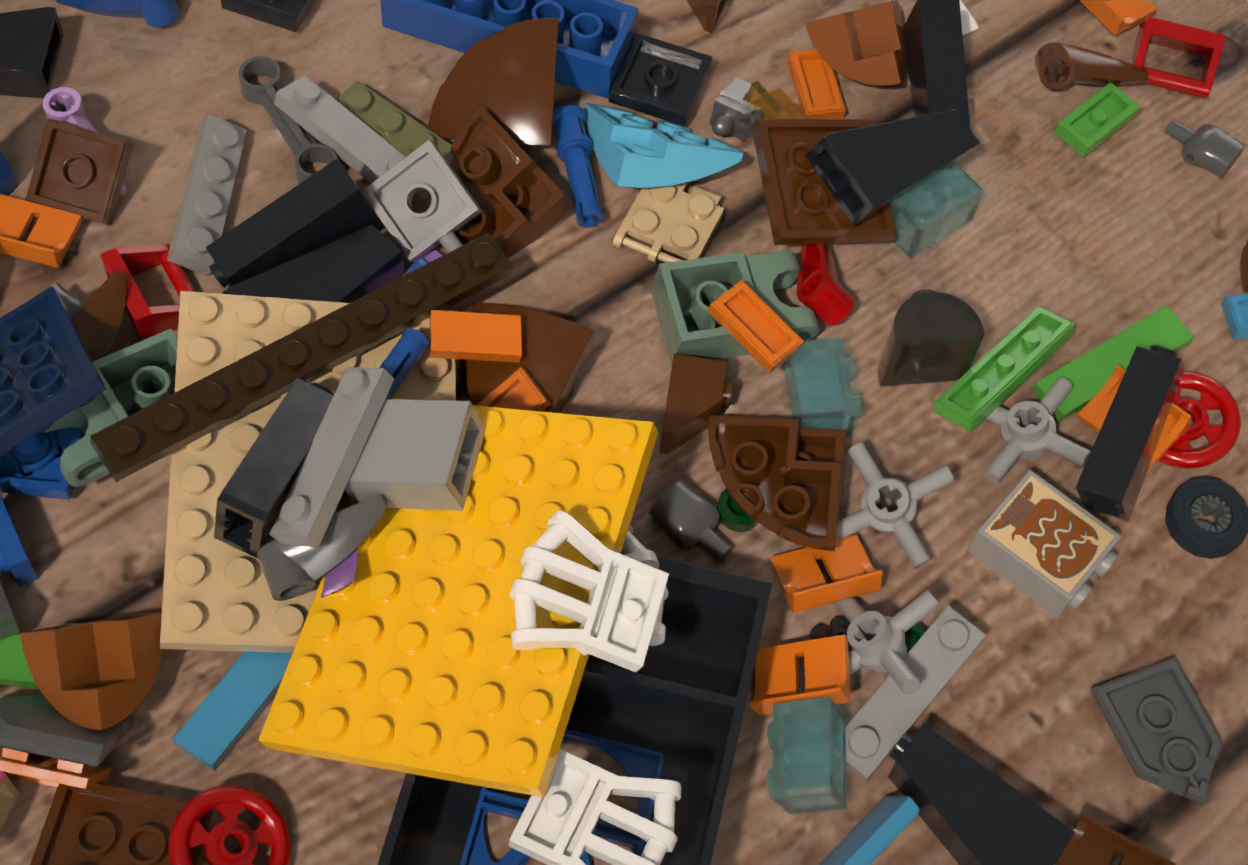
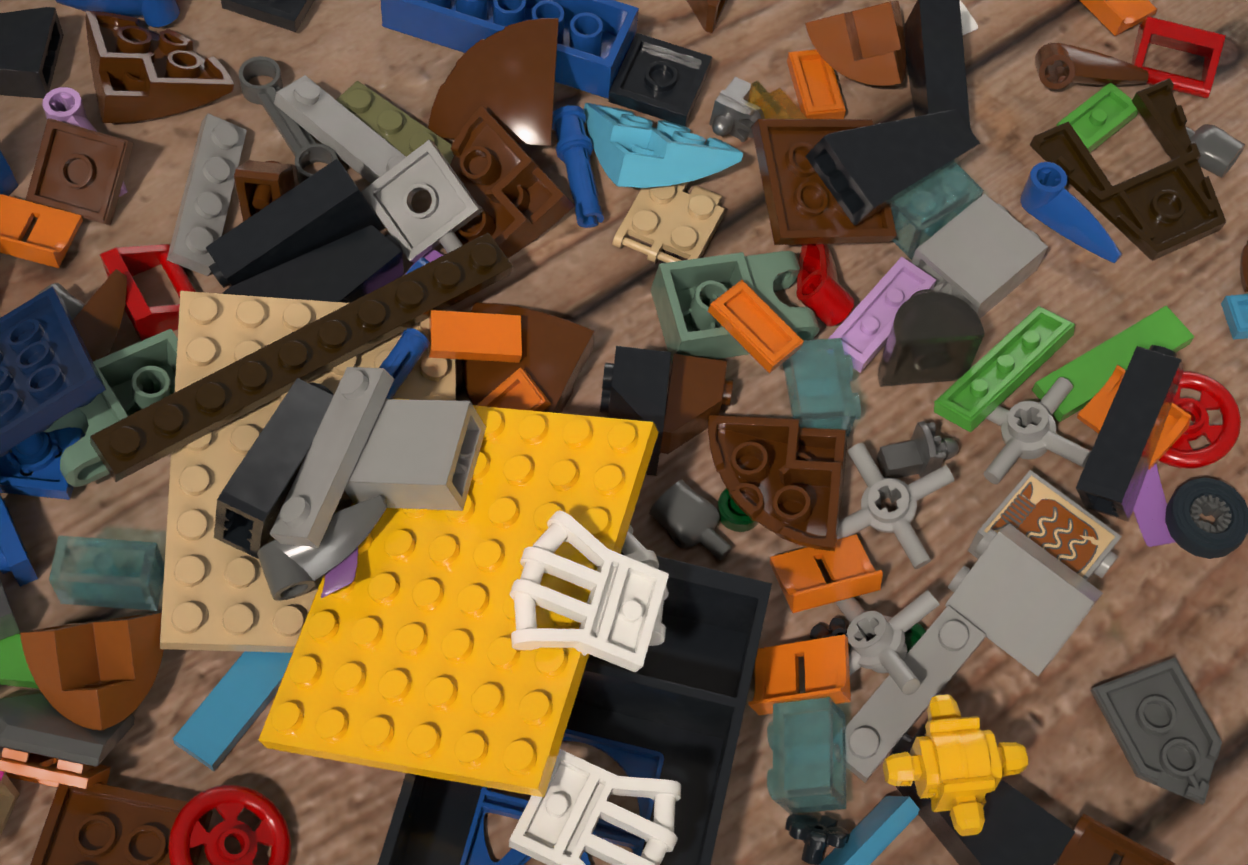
none -> clear light blue brick [49,536,165,611]
none -> reddish brown brick [85,11,234,123]
none -> reddish brown slope [234,160,295,222]
none -> black slope [600,346,671,476]
none -> black plant [785,814,850,865]
none -> lavender plate [825,256,937,373]
none -> flat silver piece [877,421,959,479]
none -> yellow piece [883,694,1028,836]
none -> light grey brick [912,193,1048,326]
none -> light grey brick [945,524,1103,676]
none -> blue piece [1020,162,1122,263]
none -> dark brown wing [1030,78,1226,261]
none -> medium lavender sticker [1133,463,1175,547]

